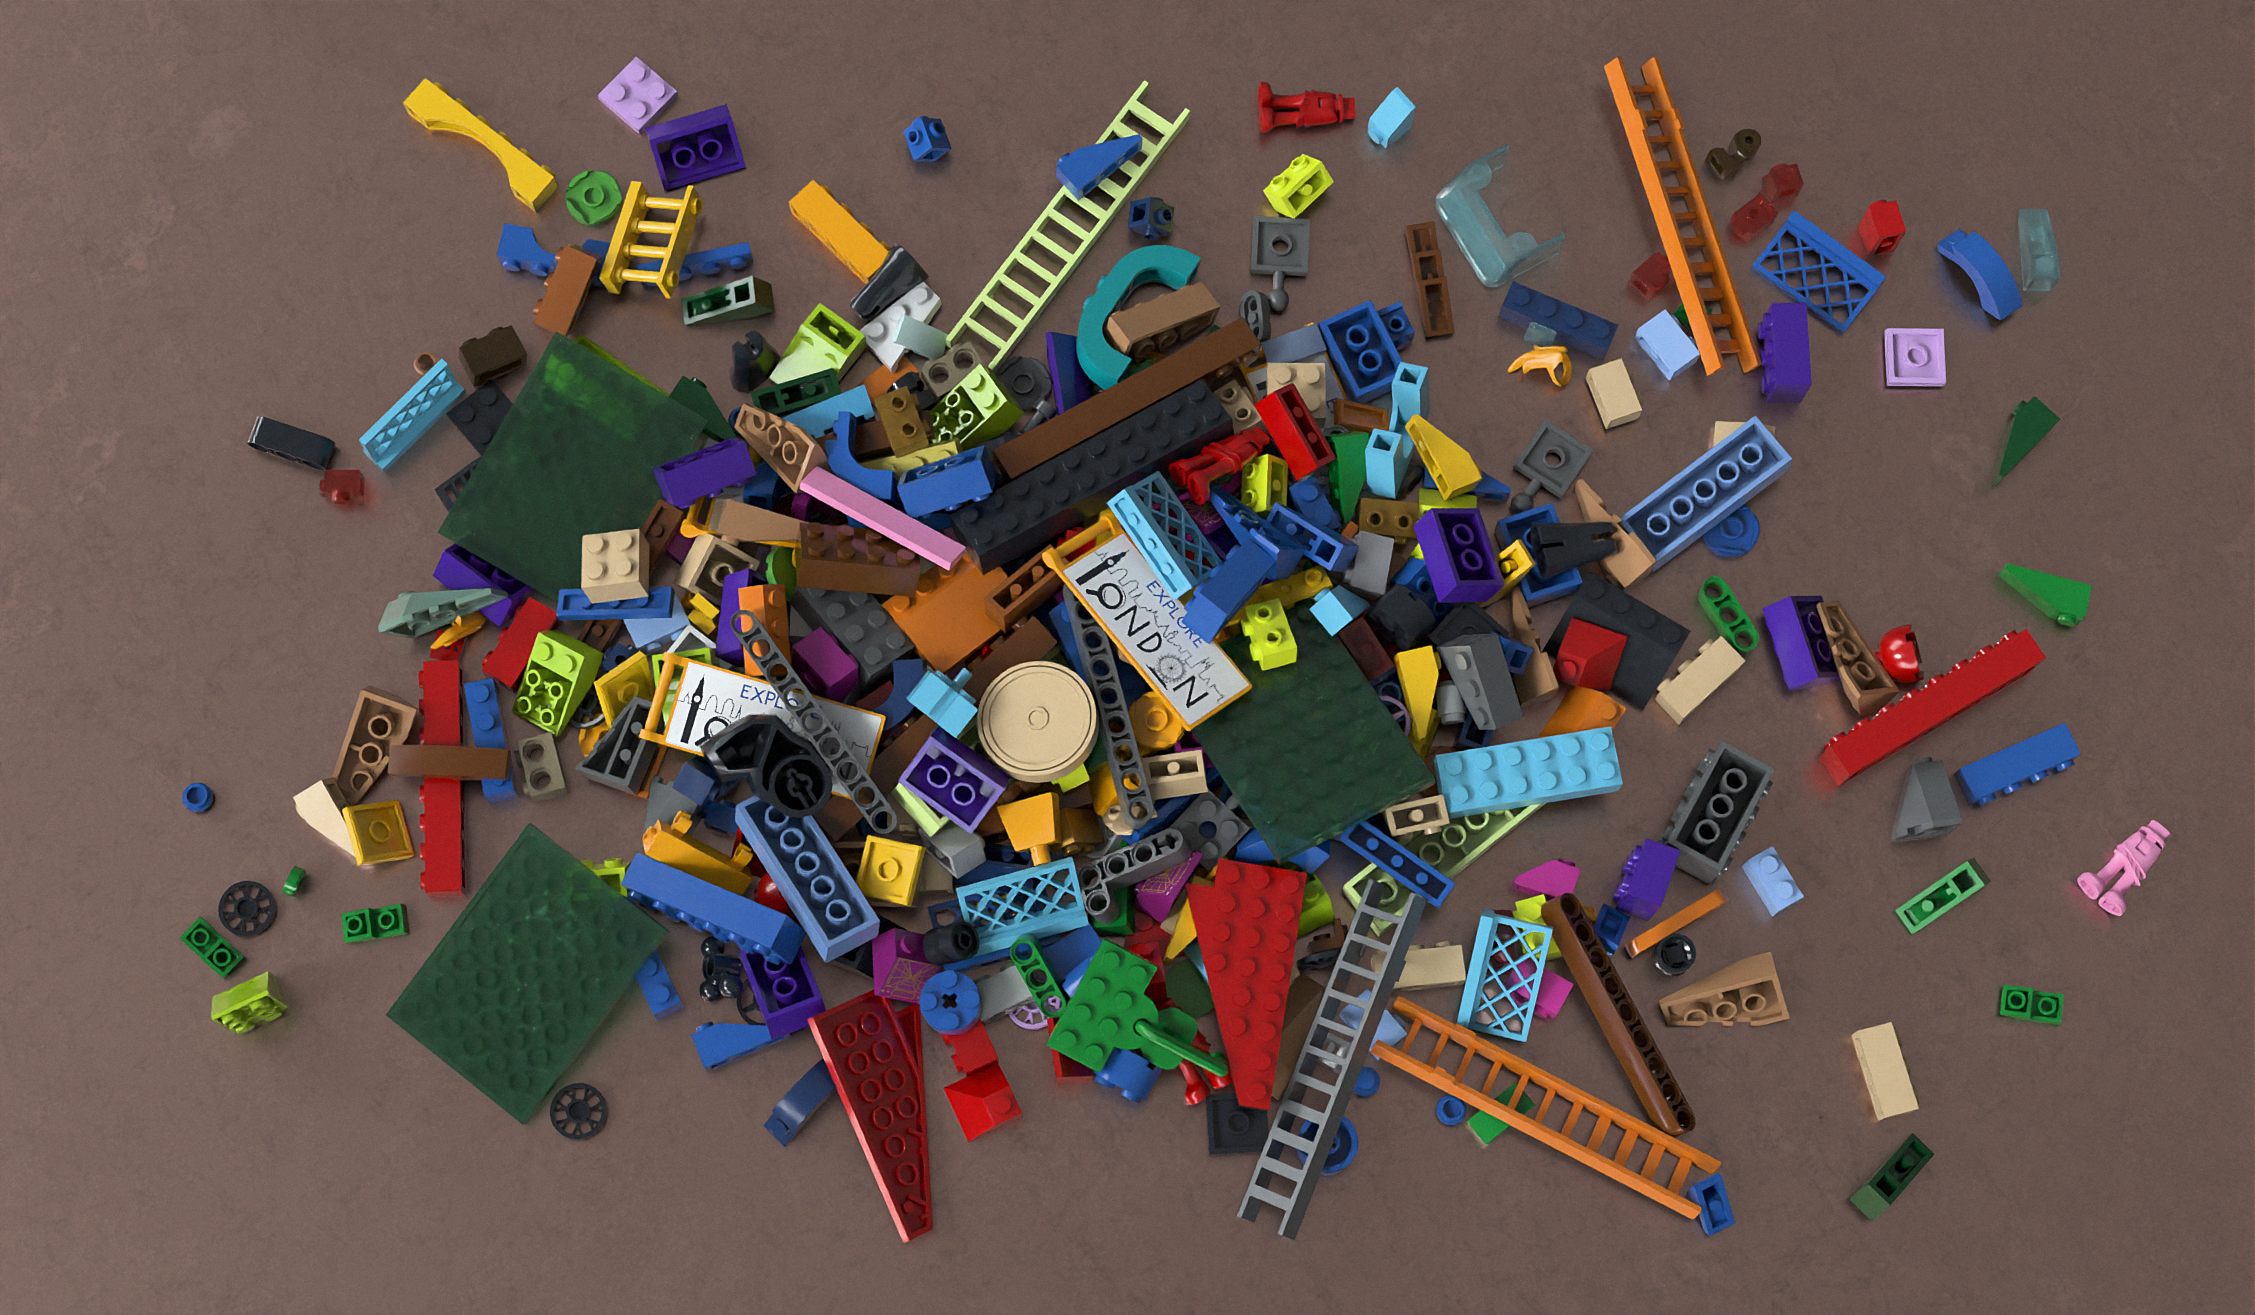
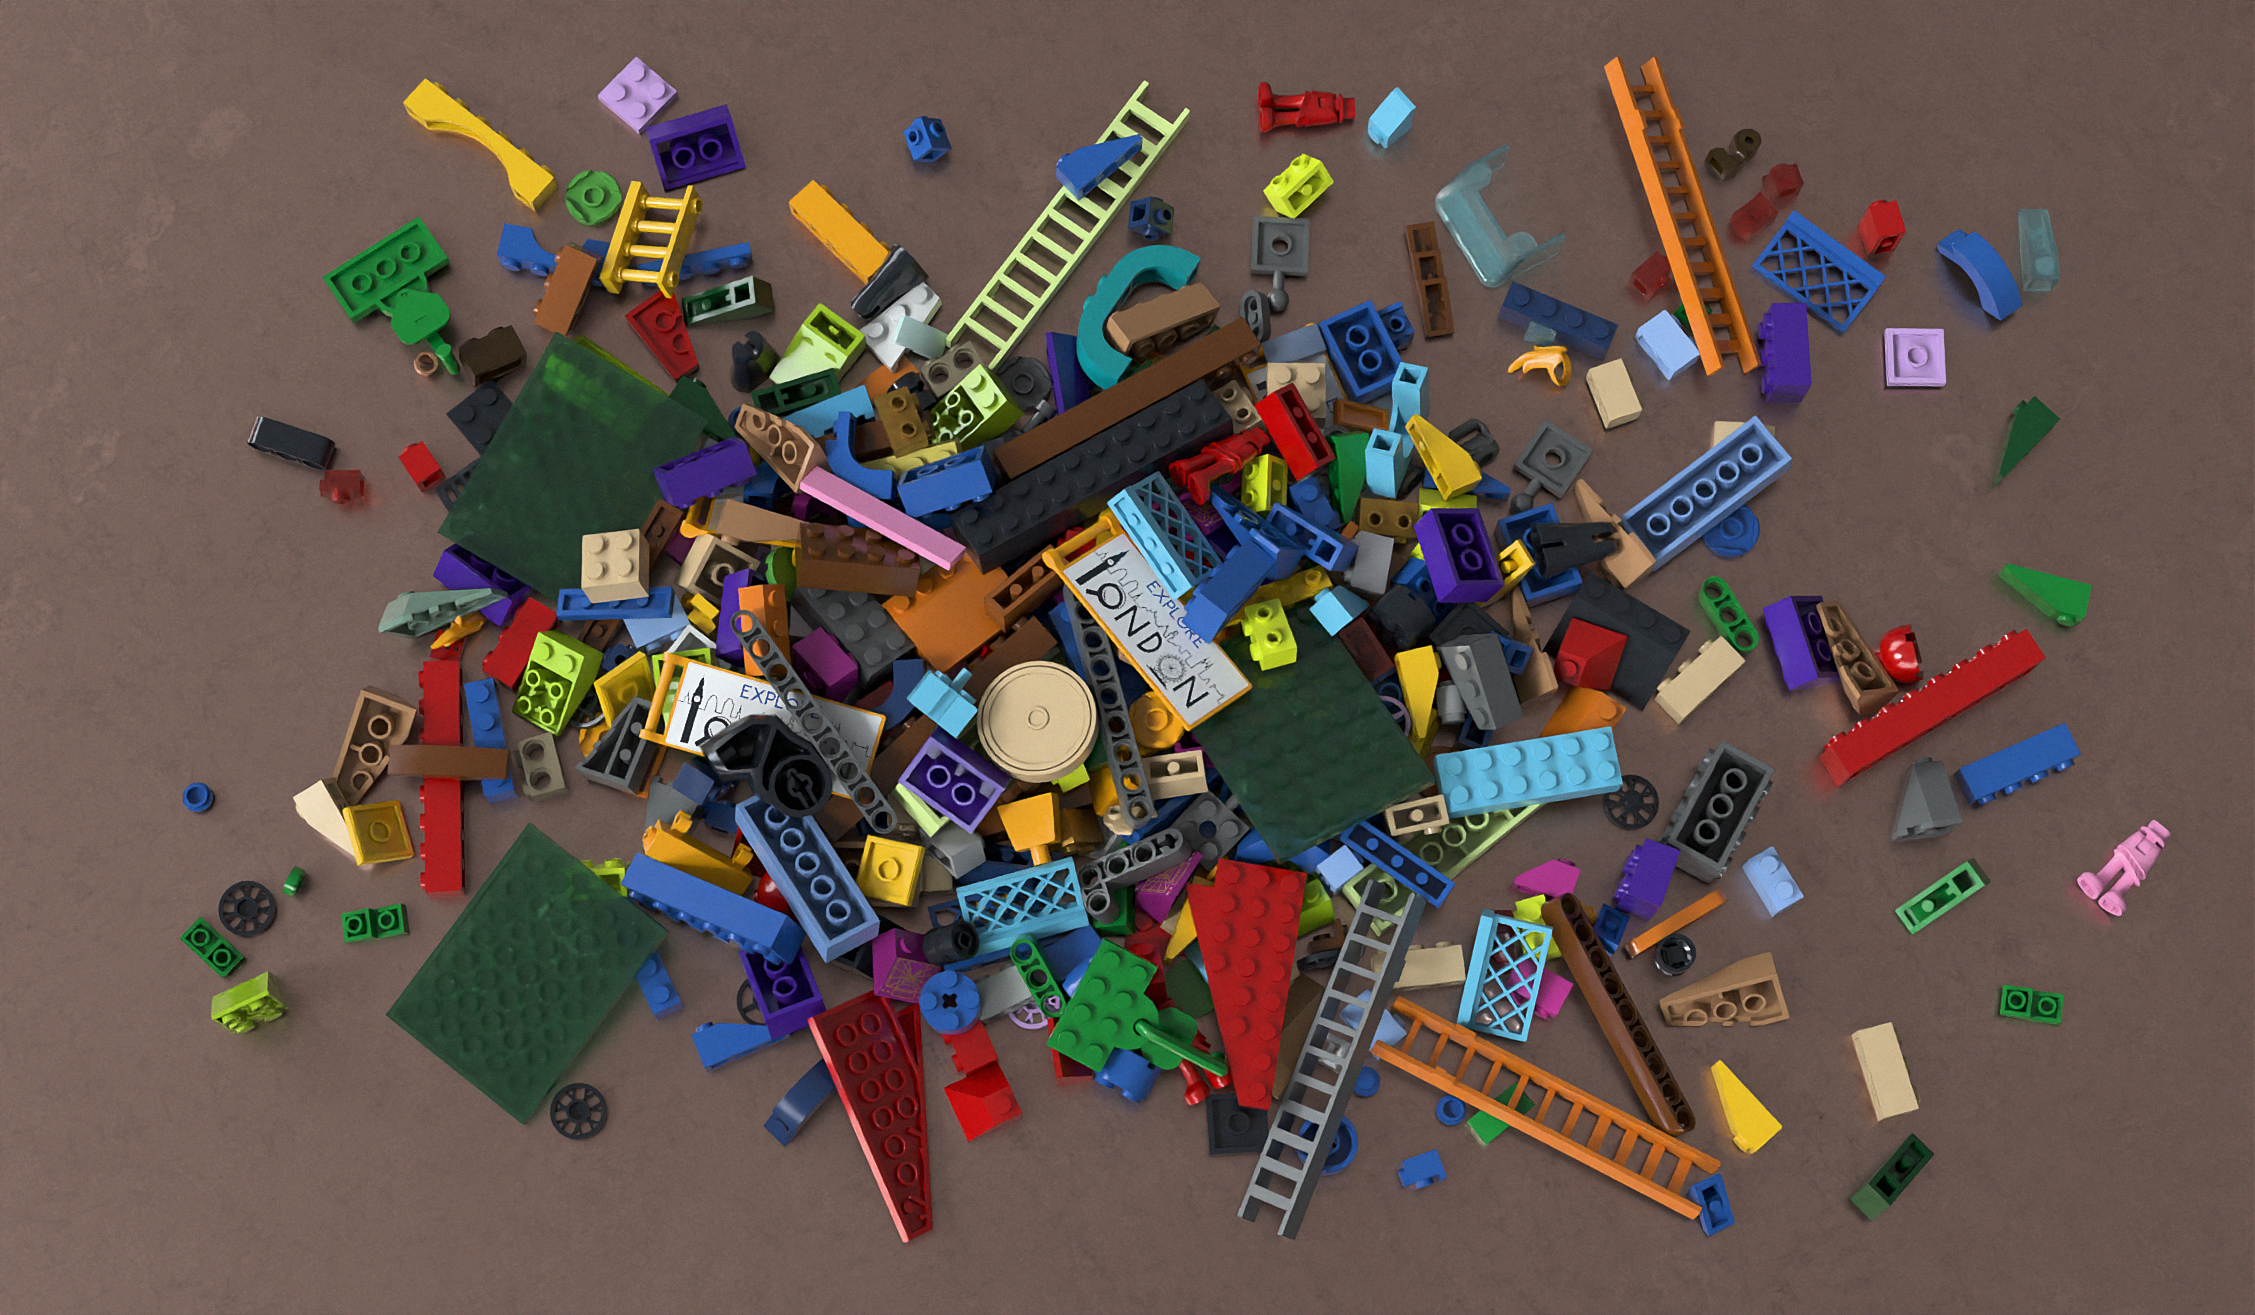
medium azure fence [359,359,466,472] -> none
black piece [699,936,743,1002] -> none
none -> green plate [322,217,460,375]
none -> red brick [398,441,446,492]
none -> red wing [624,290,699,384]
none -> light blue brick [1315,845,1364,899]
none -> blue brick [1398,1149,1447,1189]
none -> dark grey piece [1448,418,1500,467]
none -> black wheel [1604,775,1659,830]
none -> yellow slope [1711,1060,1782,1154]

